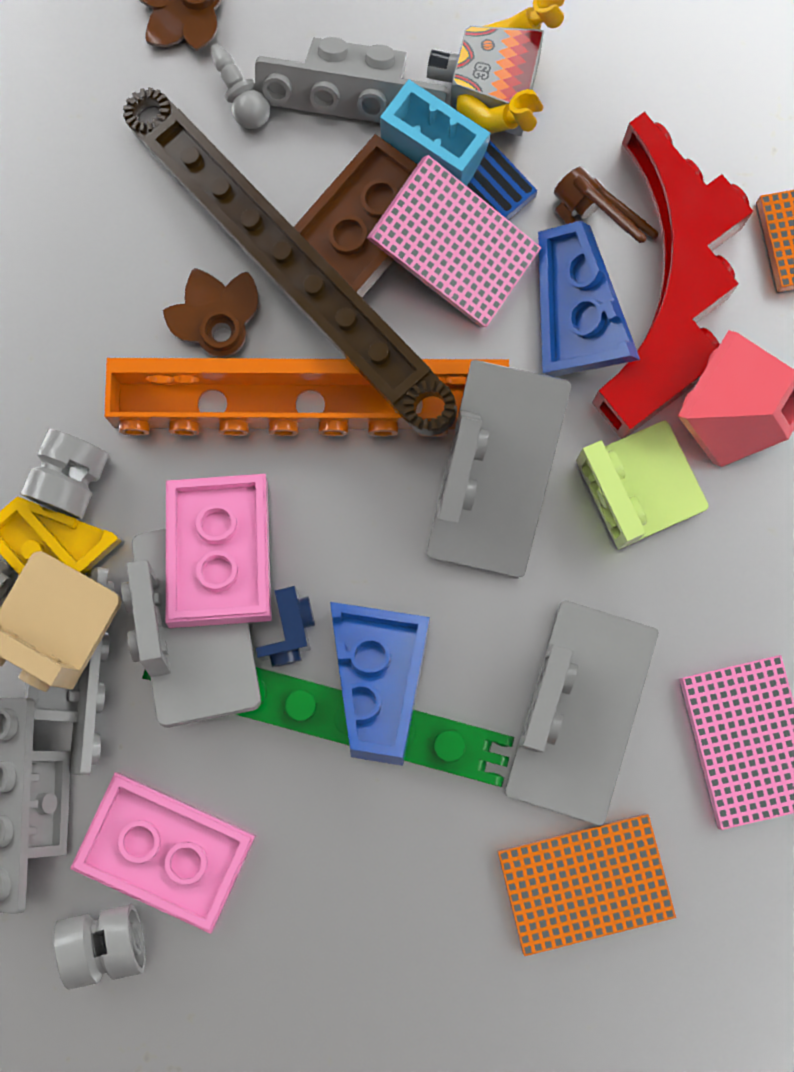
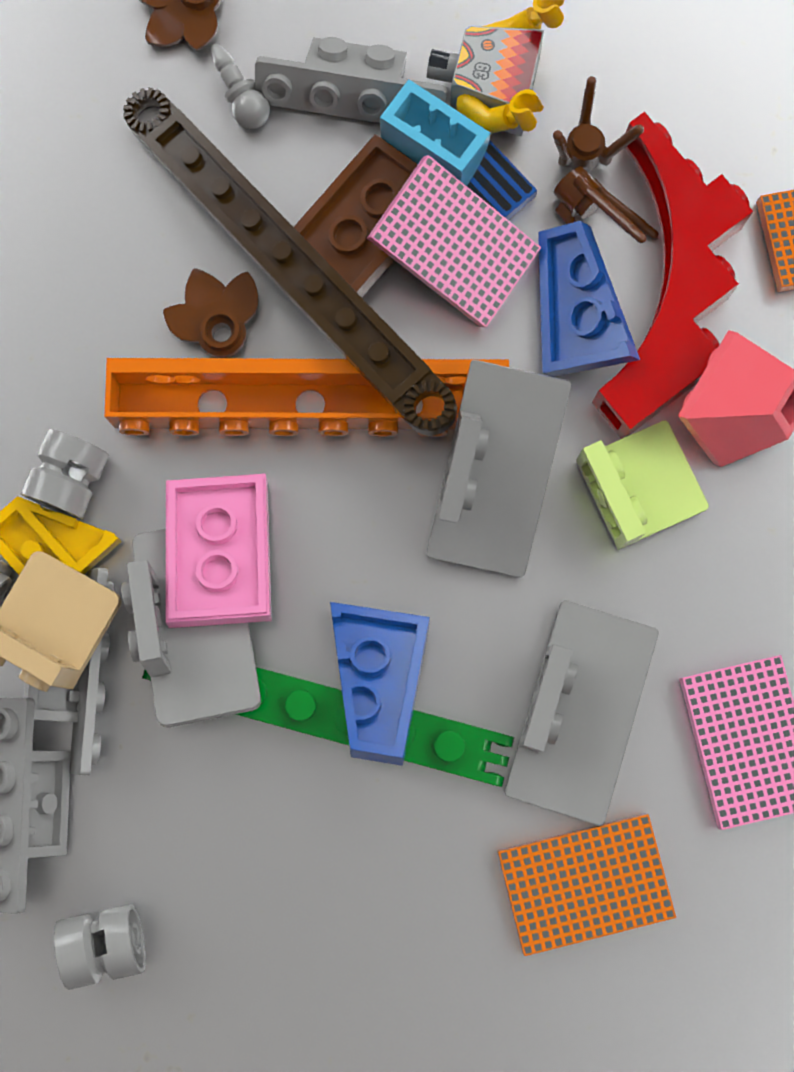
bright pink tile [70,772,256,934] -> none
dark blue bracket [255,586,315,667] -> none
none -> reddish brown plant [553,76,644,172]

